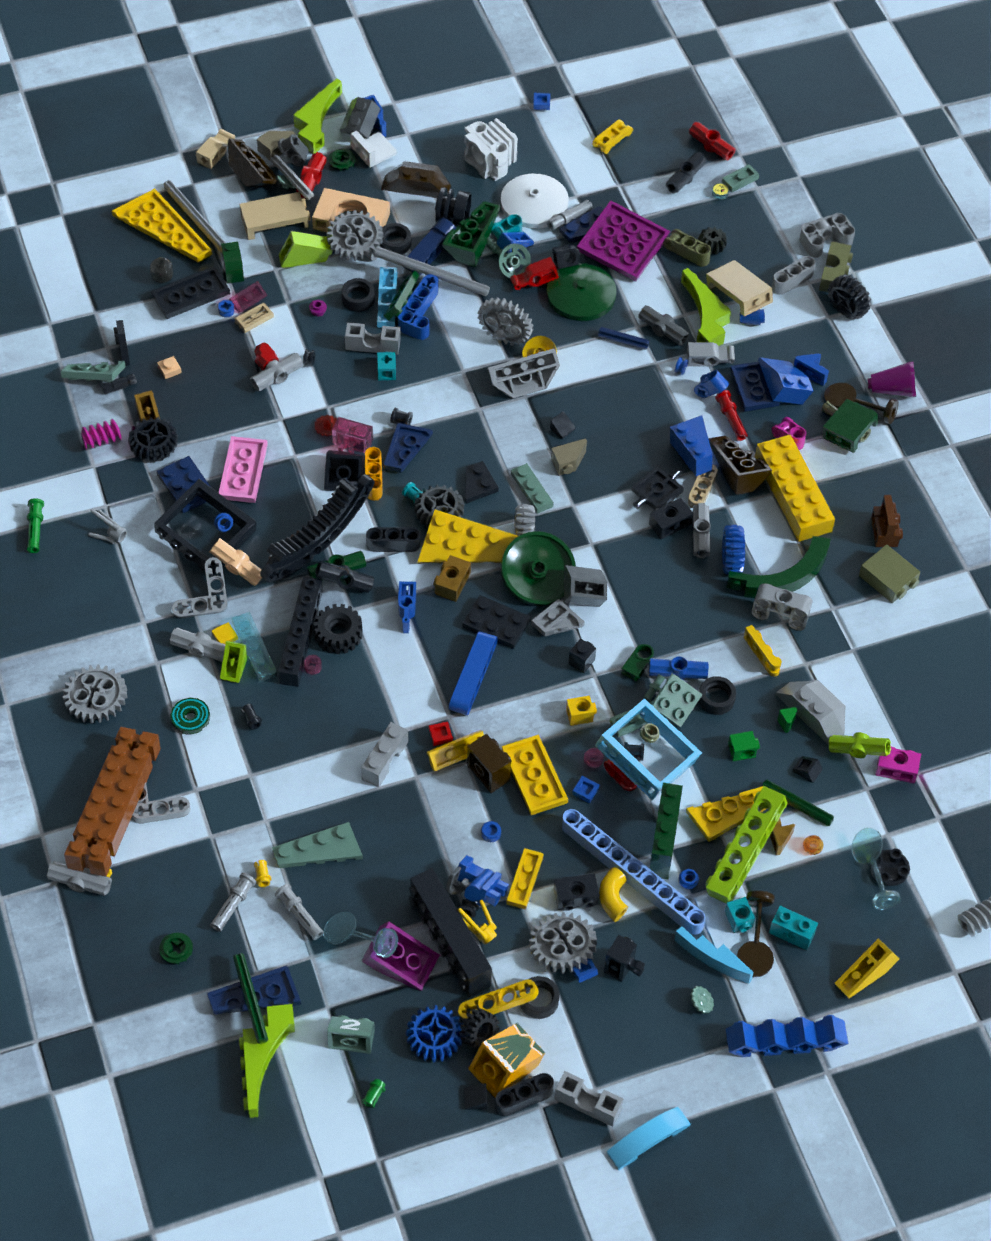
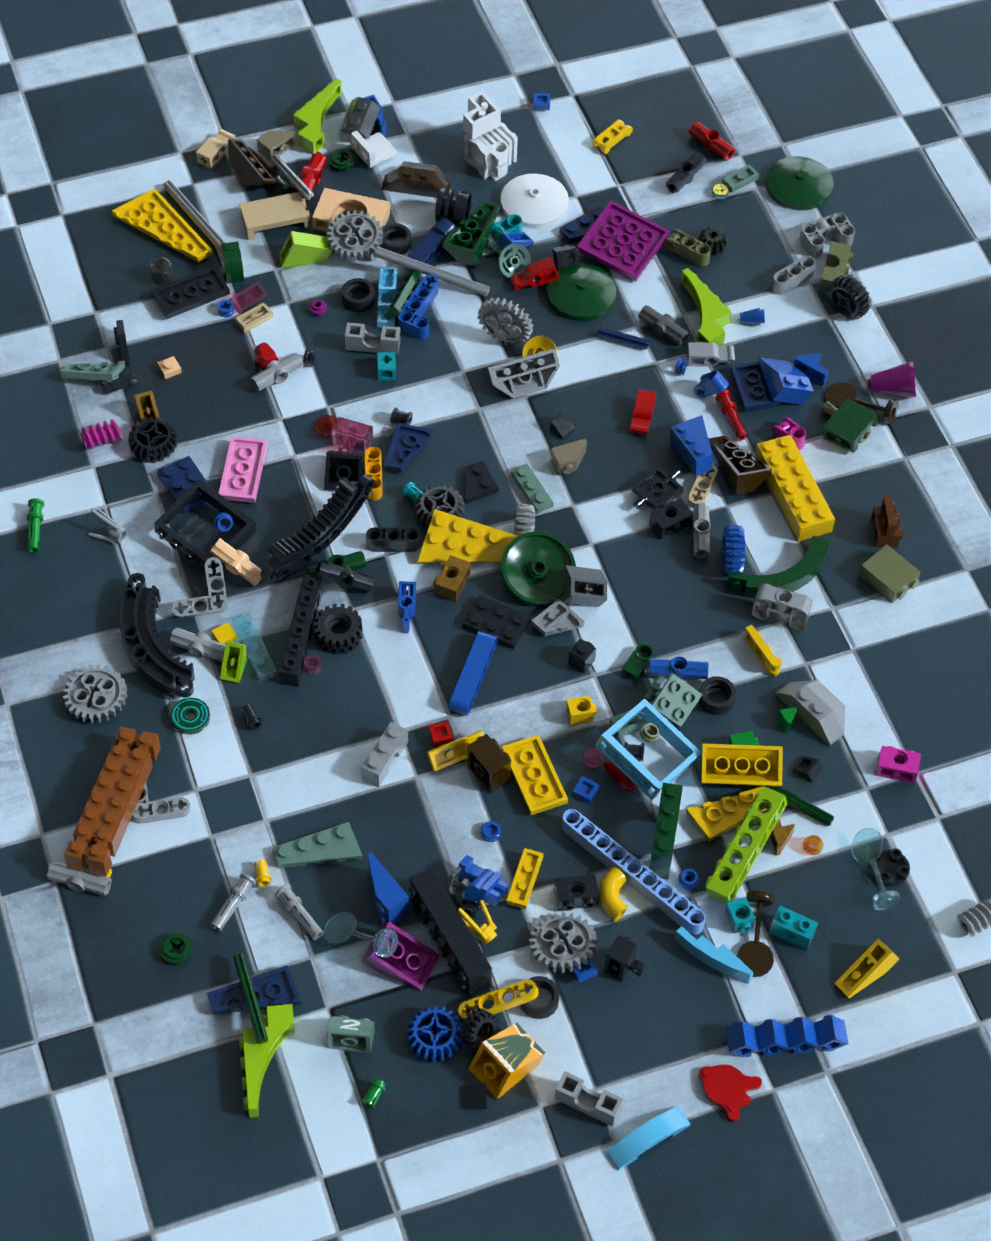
dark grey piece [278,134,309,167] -> none
black beam [495,1073,554,1116] -> none
light grey pin [547,200,592,231] -> none
sand green piece [690,986,714,1014] -> none
tan panel [706,260,773,316] -> none
lime piece [829,732,891,759] -> none
none -> black gear [119,573,195,699]
none -> blue slope [368,852,409,925]
none -> white brick [463,91,501,139]
none -> red piece [630,389,657,435]
none -> red tile [698,1064,762,1122]
none -> yellow slope [701,744,783,787]
none -> dark green dish [766,156,833,211]

